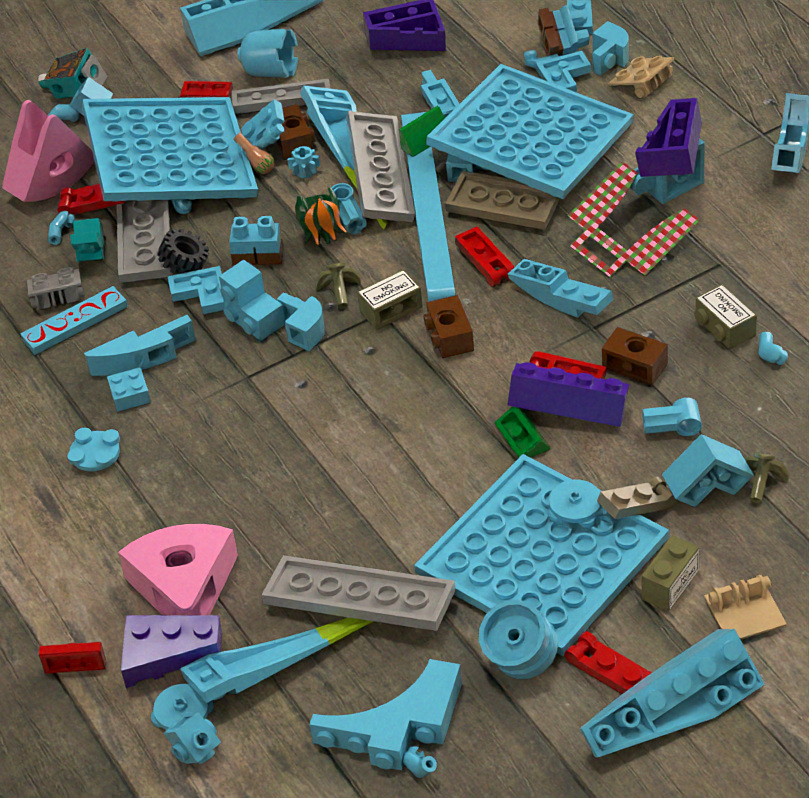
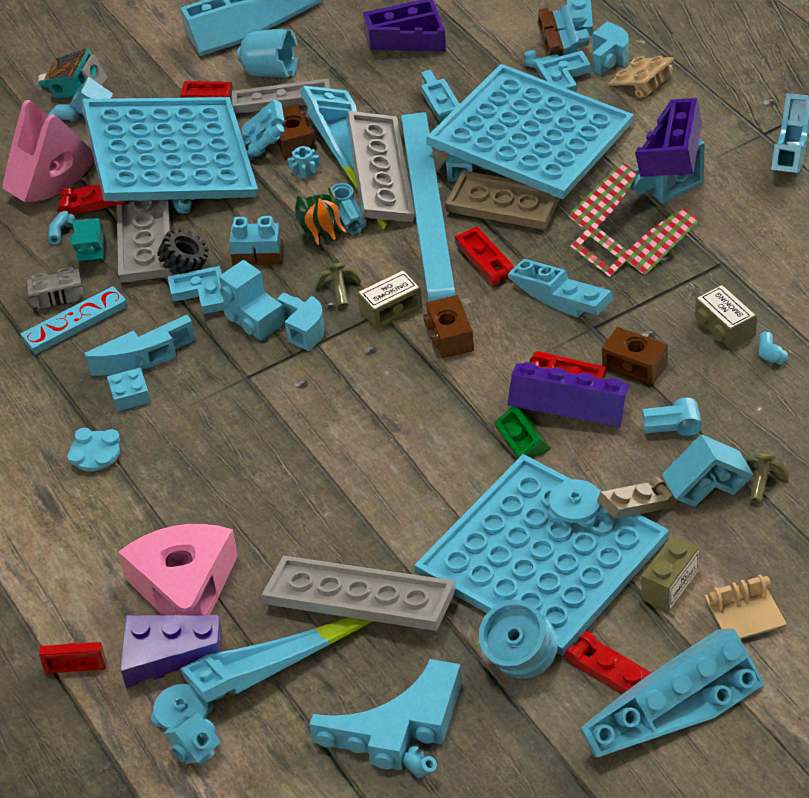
nougat piece [233,133,274,174] -> none
green slope [399,106,445,157] -> none

